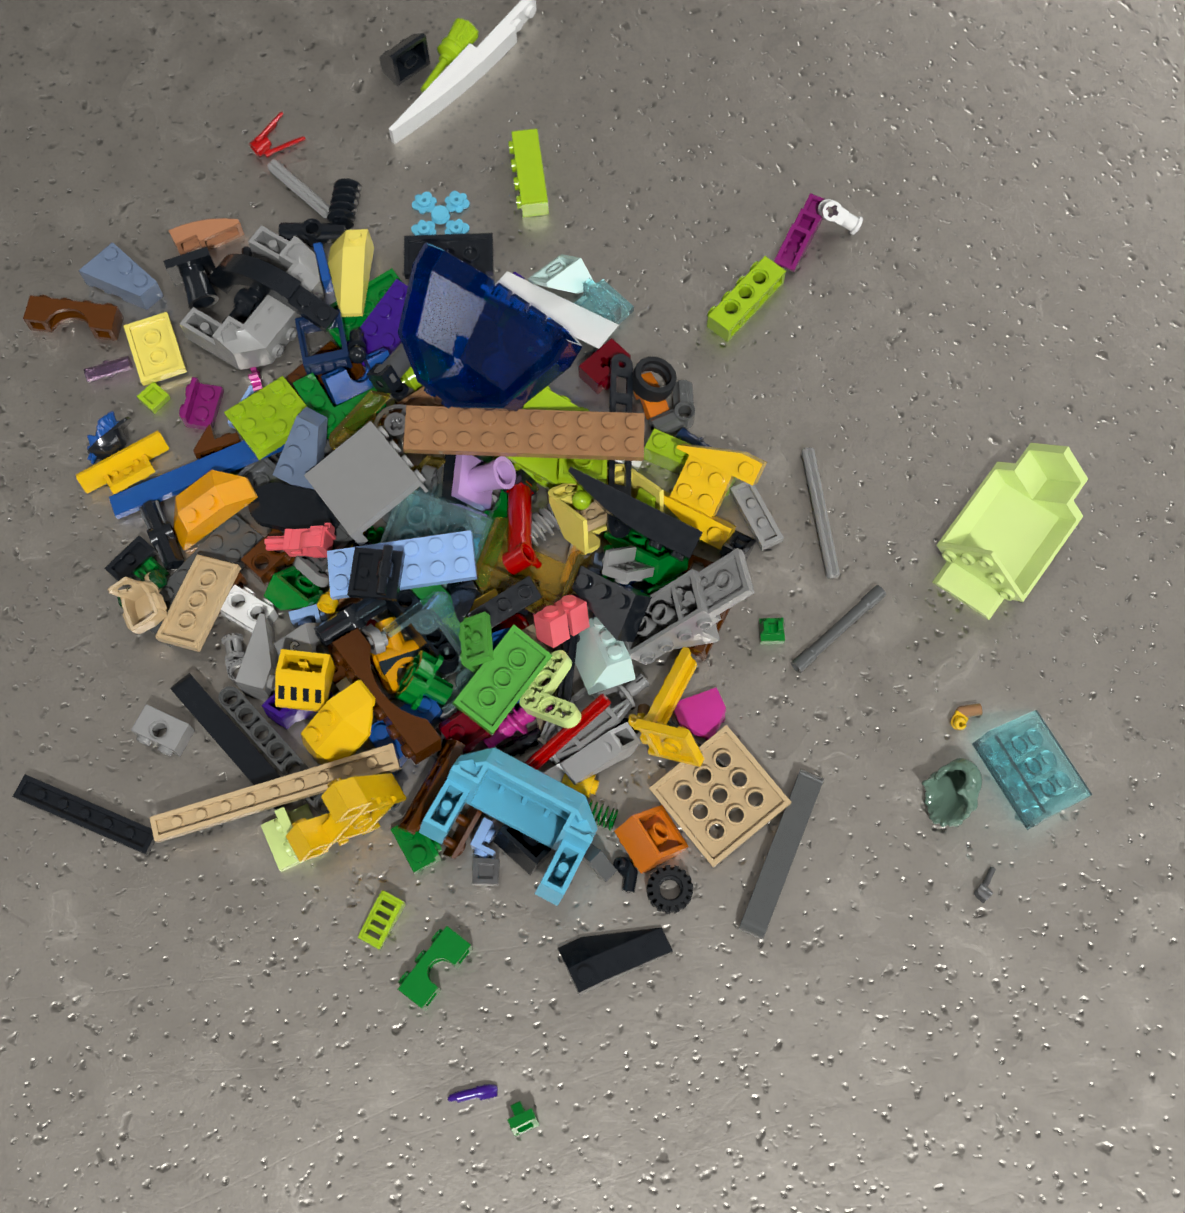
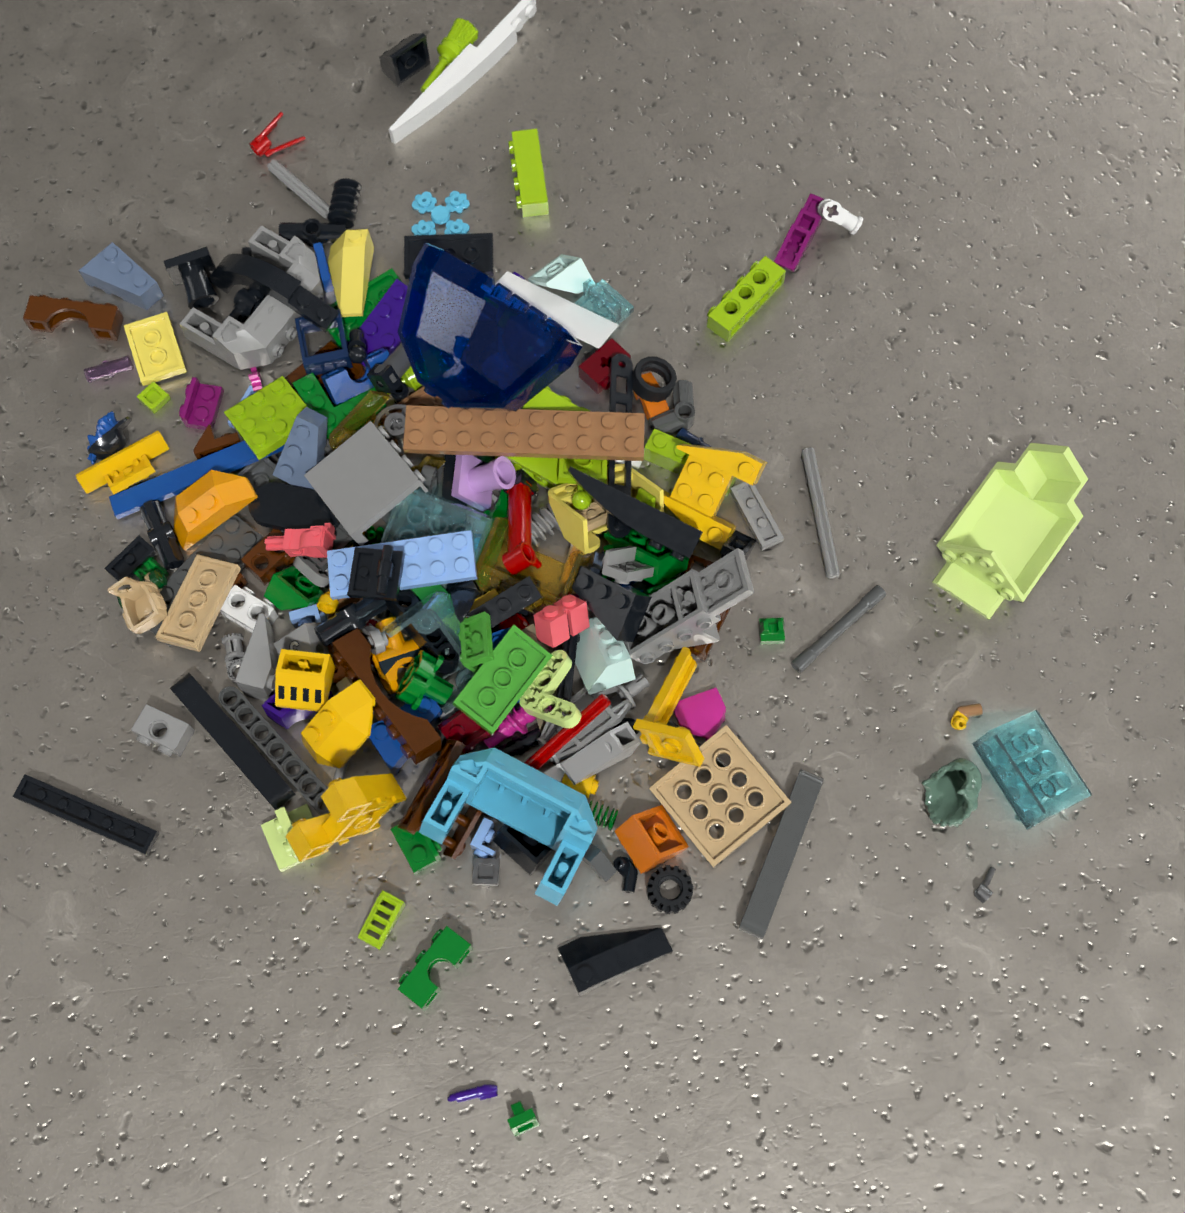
tan plate [149,743,401,843] -> none
nougat slope [168,218,244,255] -> none
arm [628,704,650,728] -> none

